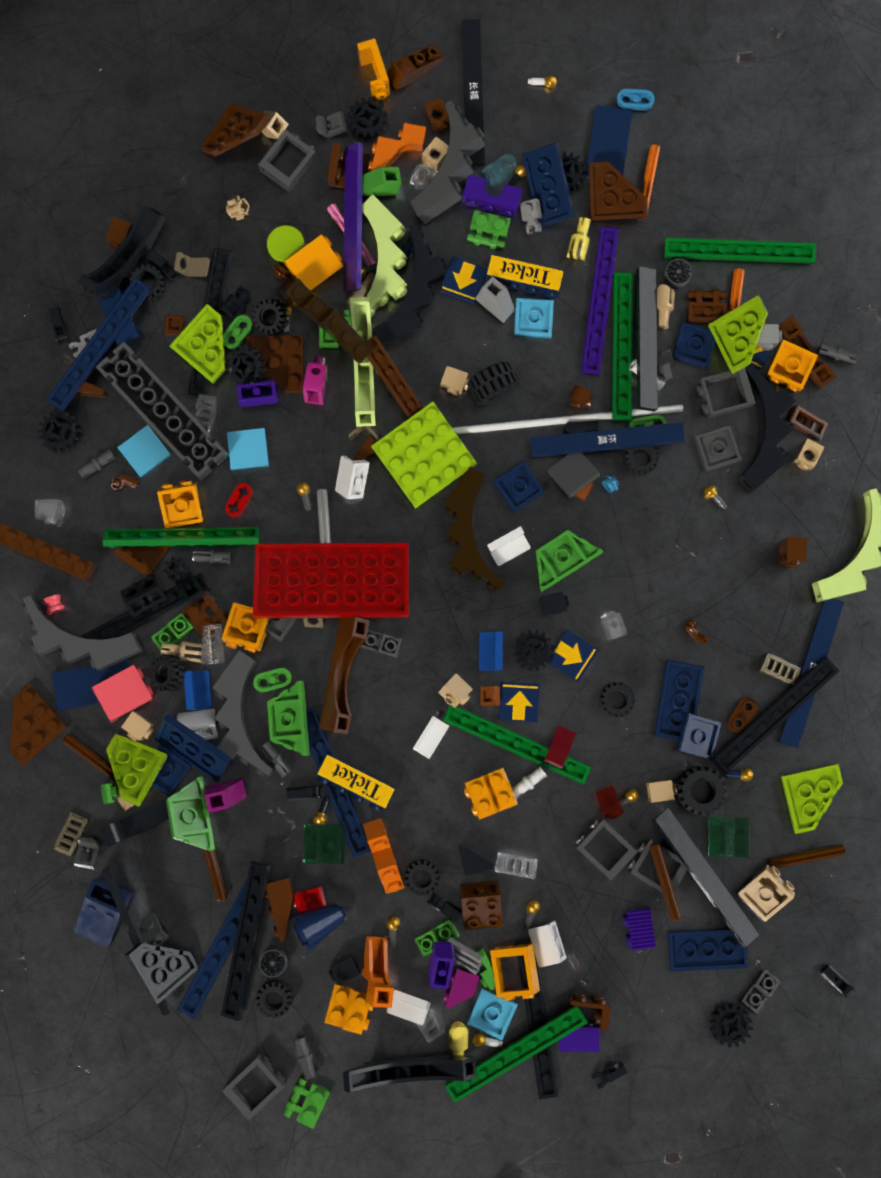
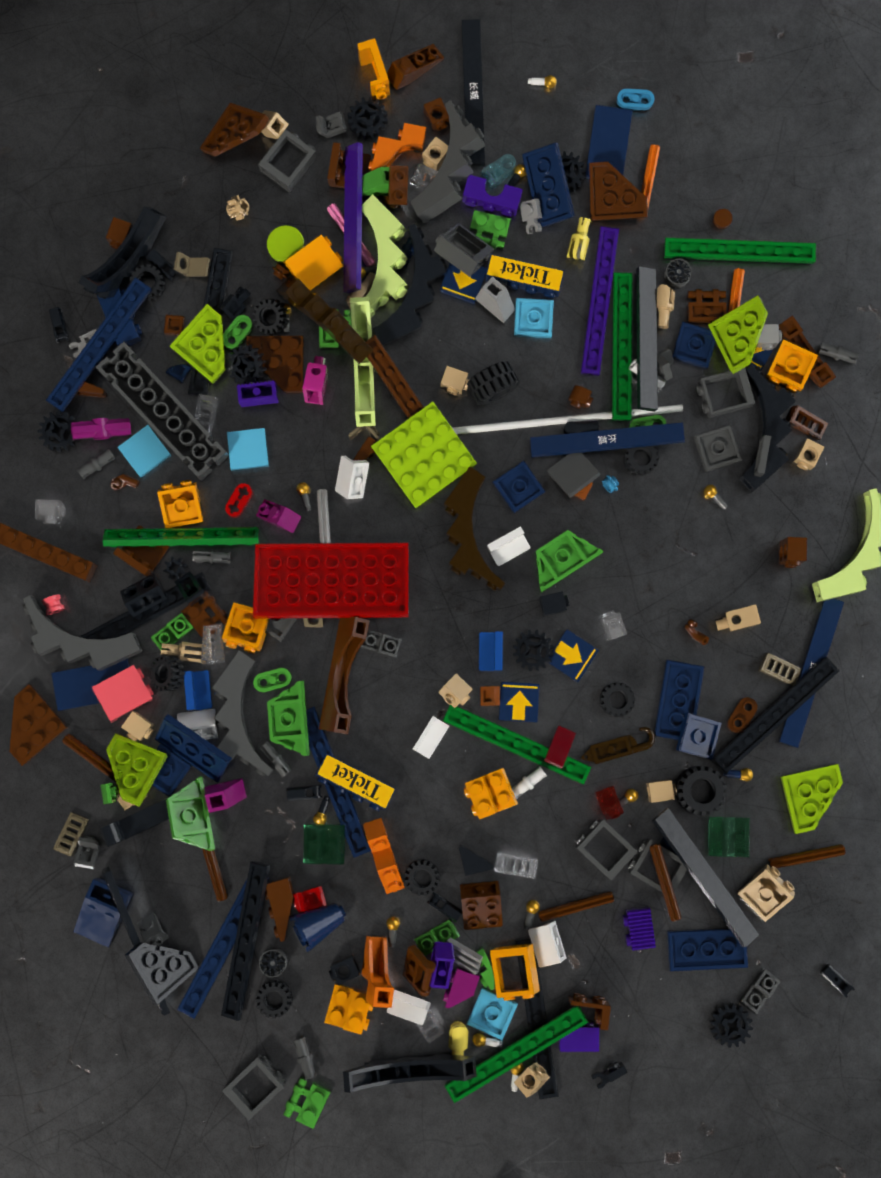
none -> magenta piece [71,418,131,440]
none -> dark blue tile [165,364,192,383]
none -> magenta slope [256,499,302,533]
none -> reddish brown bracket [383,165,408,208]
none -> reddish brown plate [403,944,436,997]
none -> dark grey window [434,223,494,277]
none -> piece [510,1063,524,1092]
none -> tan brick [514,1062,550,1098]
none -> reddish brown axle [538,891,614,922]
none -> dark brown plate [580,727,655,764]
none -> reddish brown tile [713,209,733,229]
none -> tan torso [715,604,761,632]
none -> dark grey tile [754,435,771,477]

